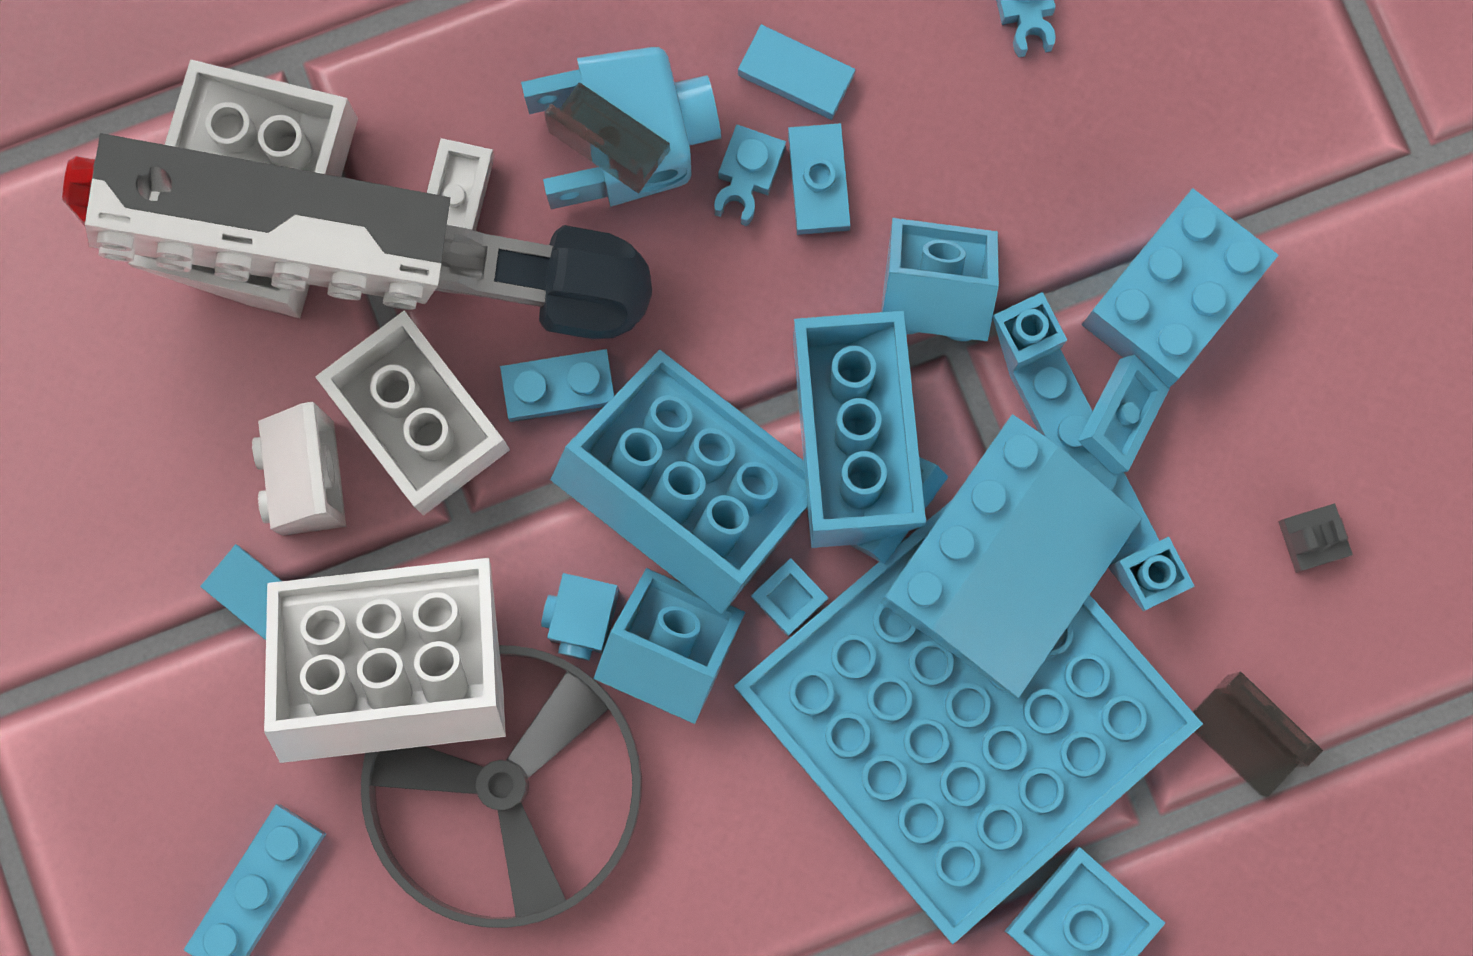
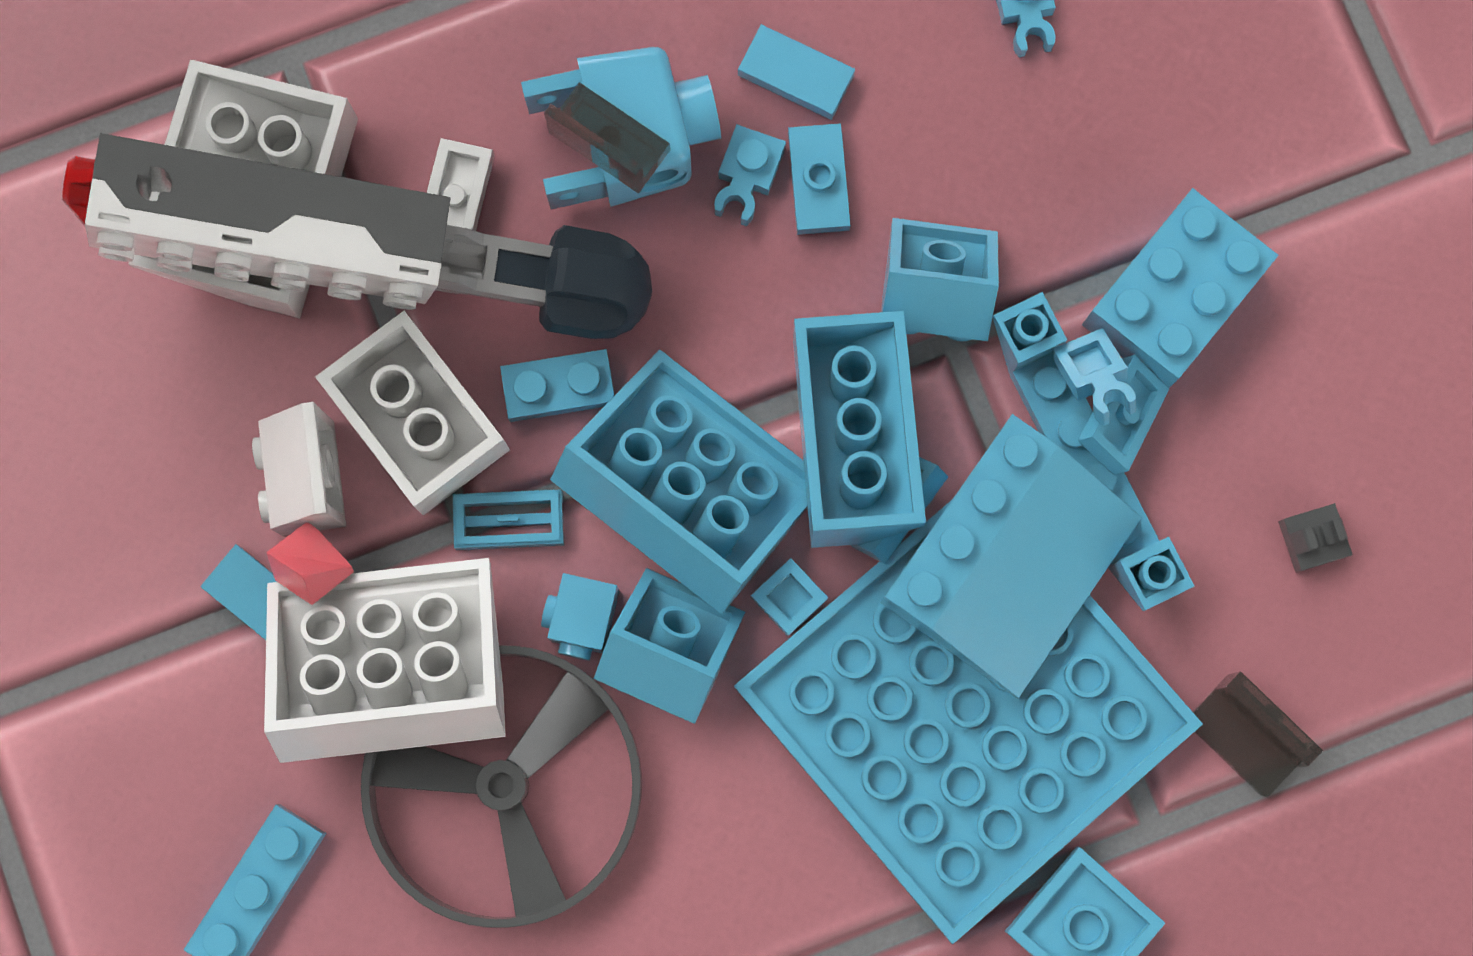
none -> coral slope [266,522,354,605]
none -> medium azure tile [453,489,565,550]
none -> medium azure plate [1053,328,1136,426]

